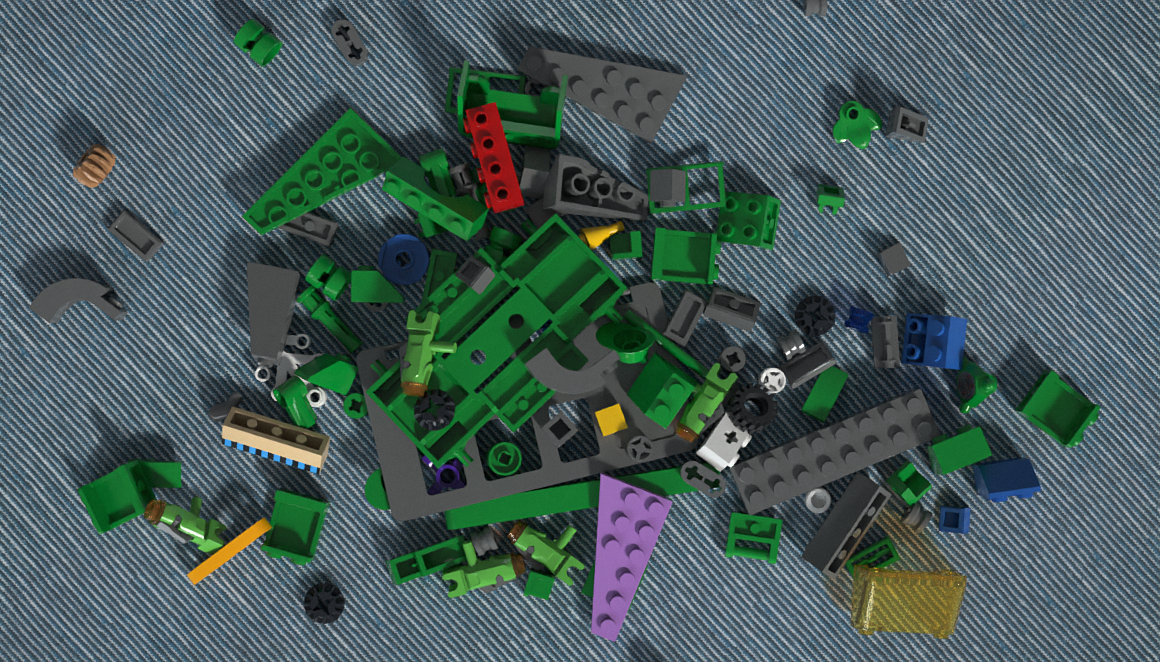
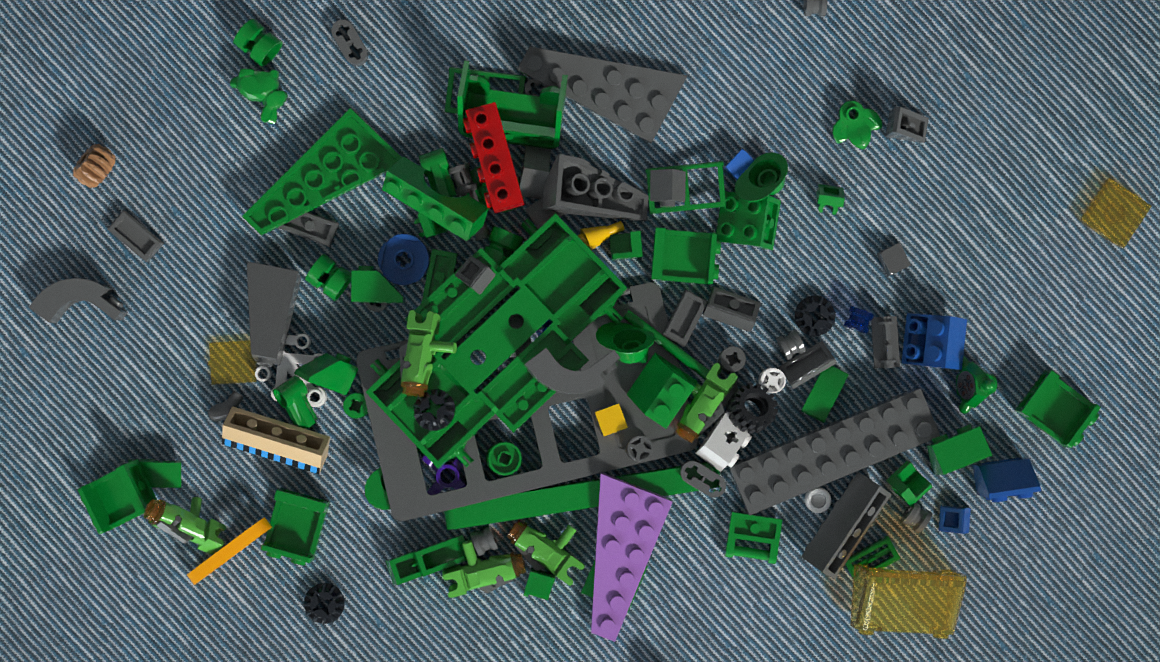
green pin [296,285,363,354] -> none
dark grey brick [541,411,578,448] -> none
none -> clear yellow piece [208,340,257,385]
none -> green animal [230,69,287,124]
none -> blue slope [724,148,754,180]
none -> green piece [735,152,788,202]
none -> clear yellow tile [1079,178,1152,249]

